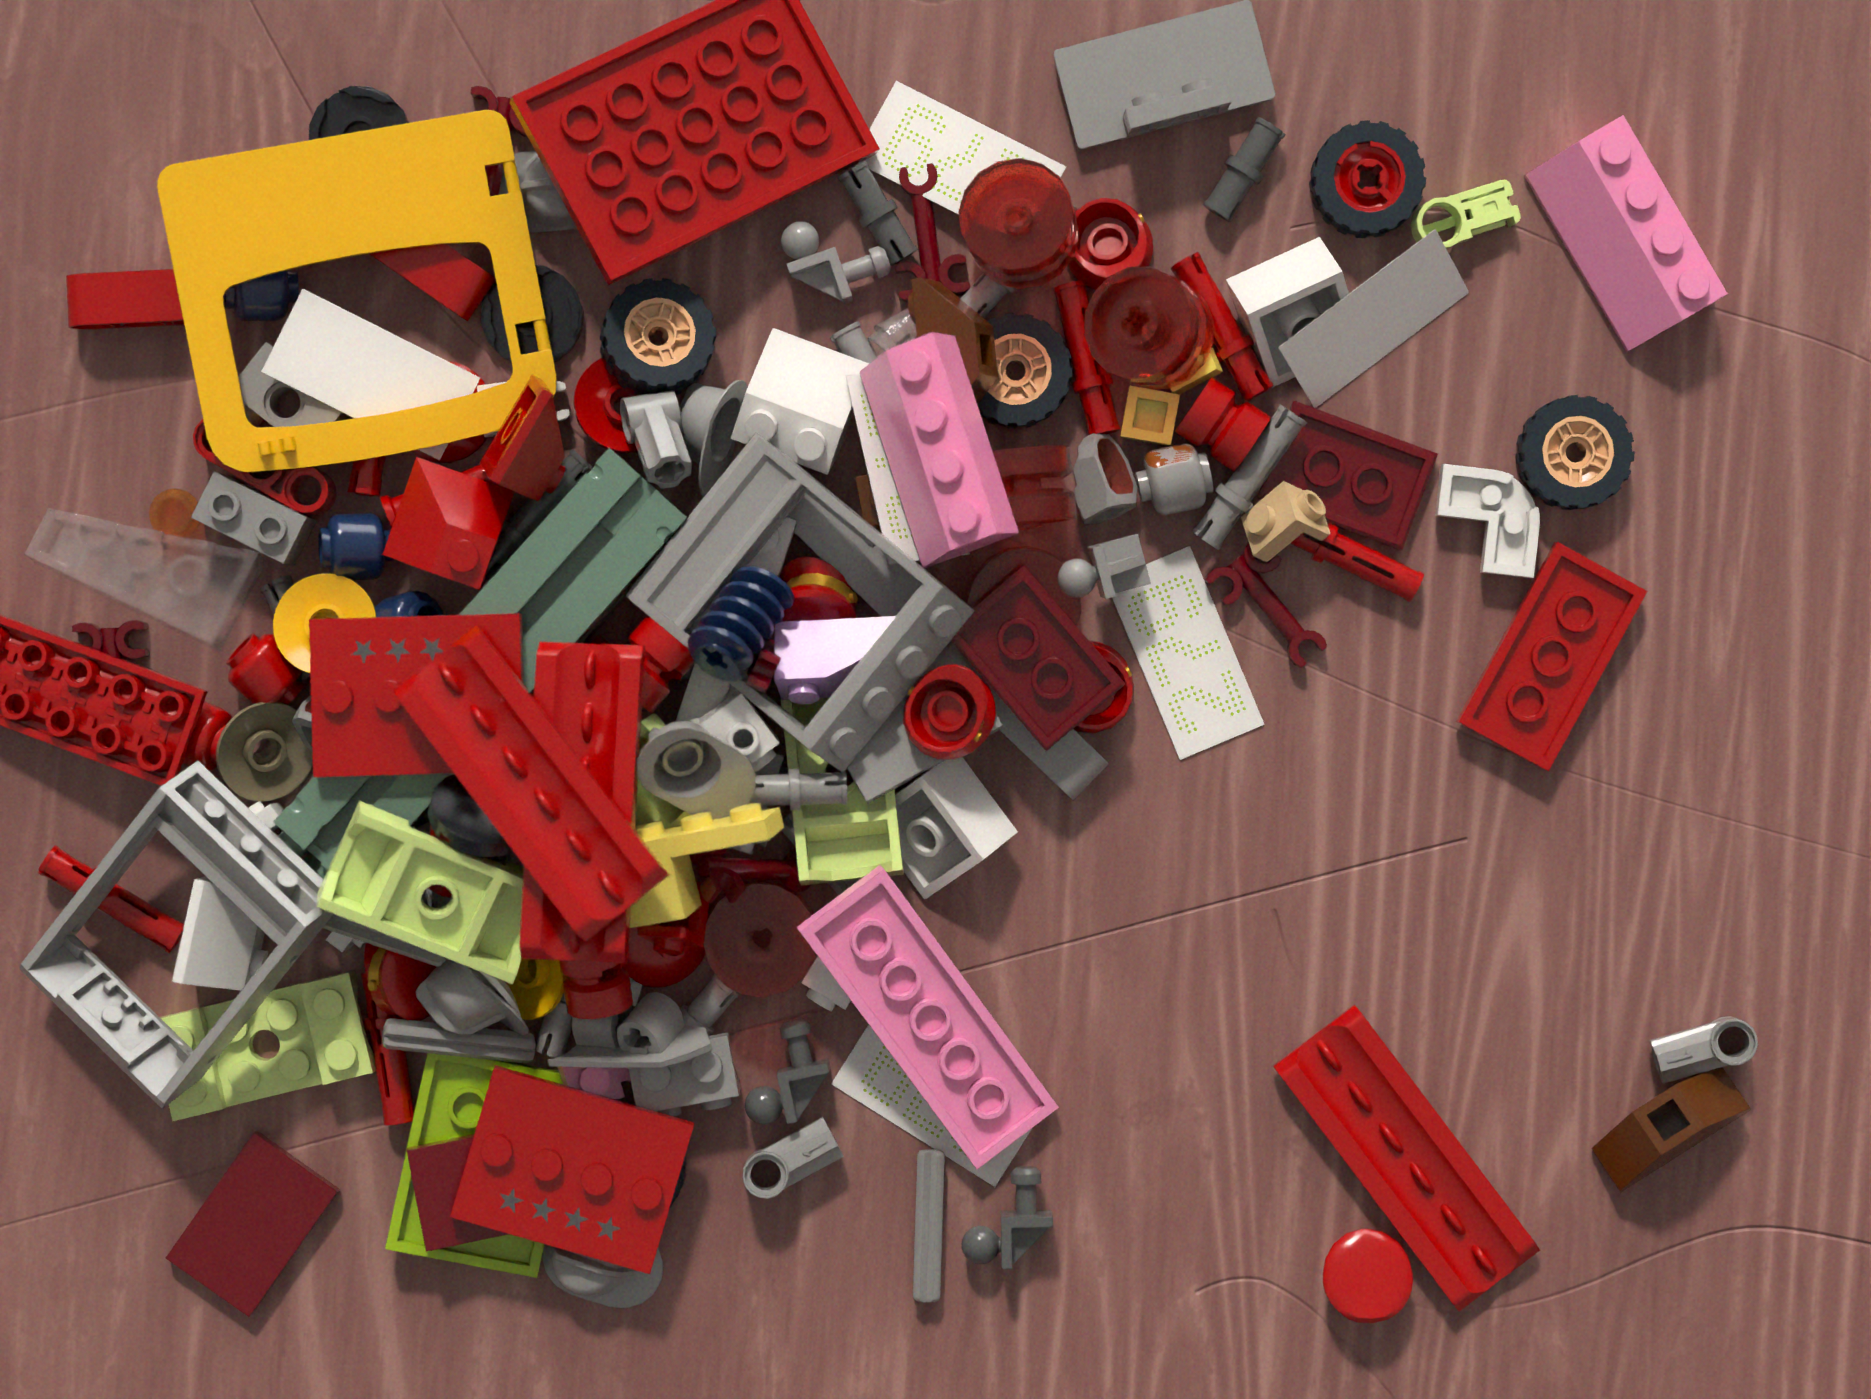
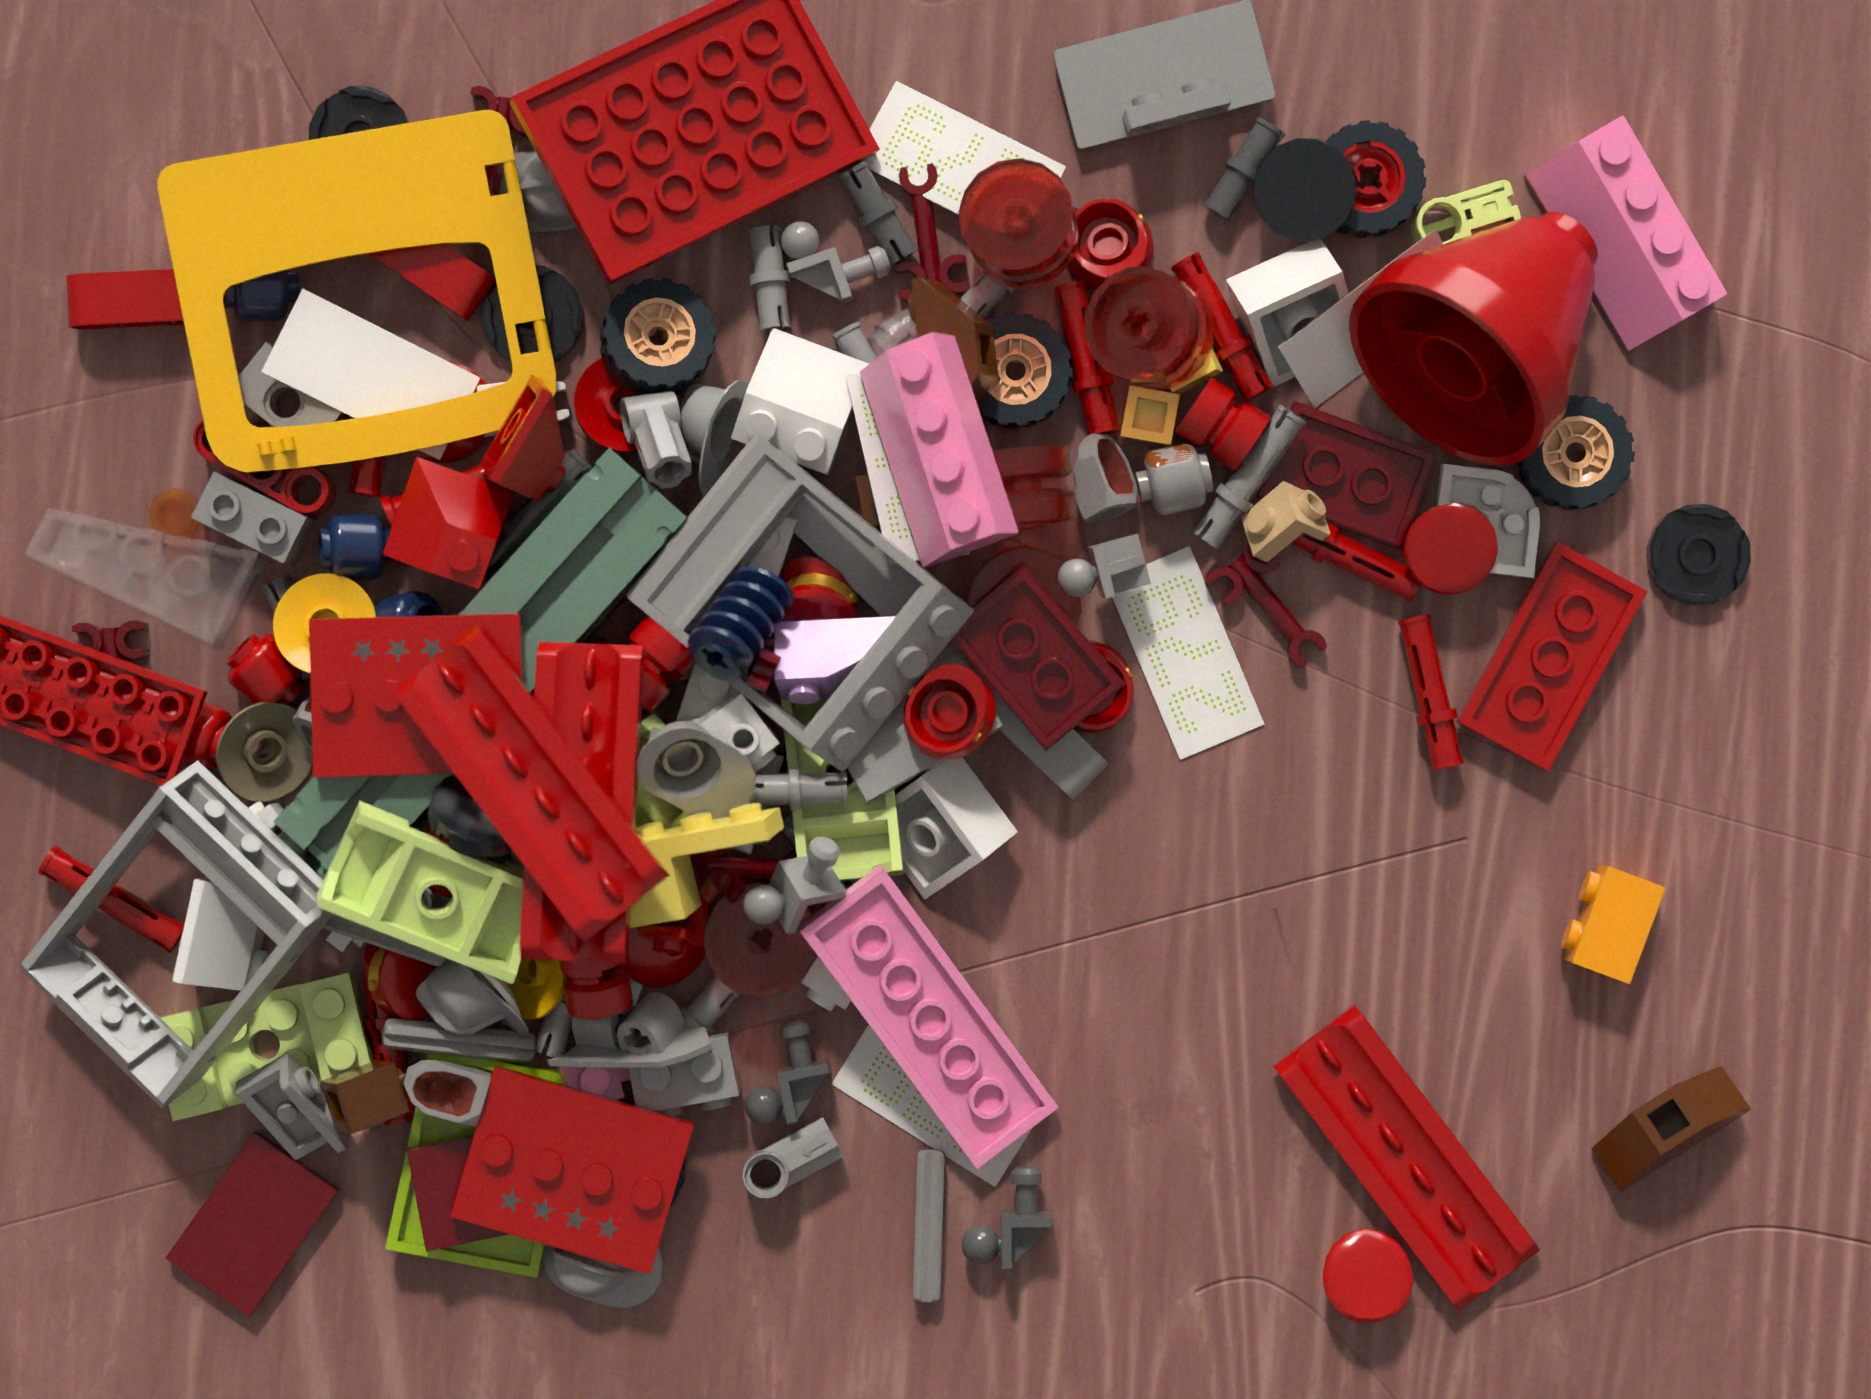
light grey piece [1649,1016,1758,1084] -> none
none -> light grey bracket [236,1052,348,1161]
none -> reddish brown brick [320,1060,410,1134]
none -> rock [403,1060,491,1127]
none -> light grey piece [744,837,846,934]
none -> light grey pin [748,225,792,333]
none -> black tile [1254,138,1358,241]
none -> red cone [1349,212,1598,465]
none -> red pin [1398,614,1464,771]
none -> red piece [1404,502,1498,595]
none -> light orange brick [1561,864,1666,984]
none -> black tile [1646,504,1751,605]

